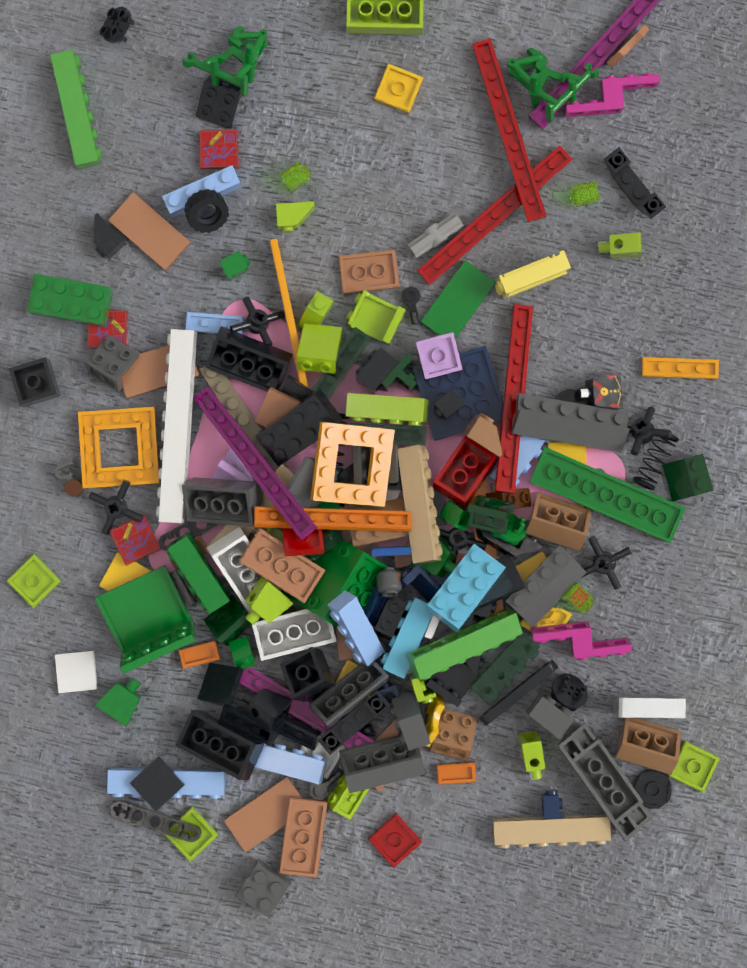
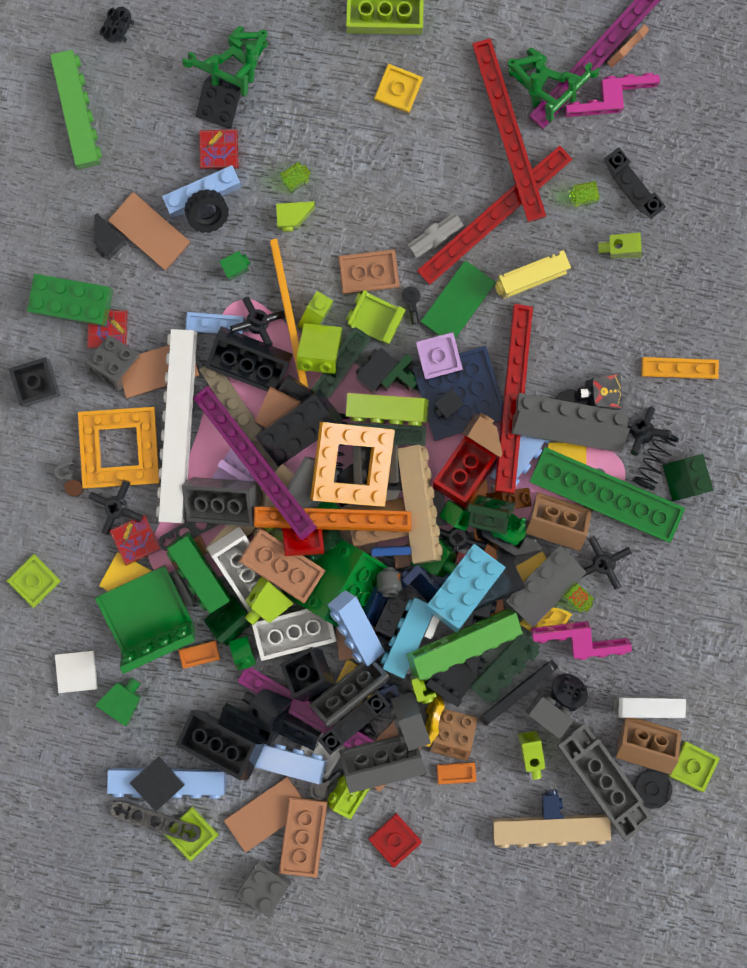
black tile [197,663,243,706] -> none

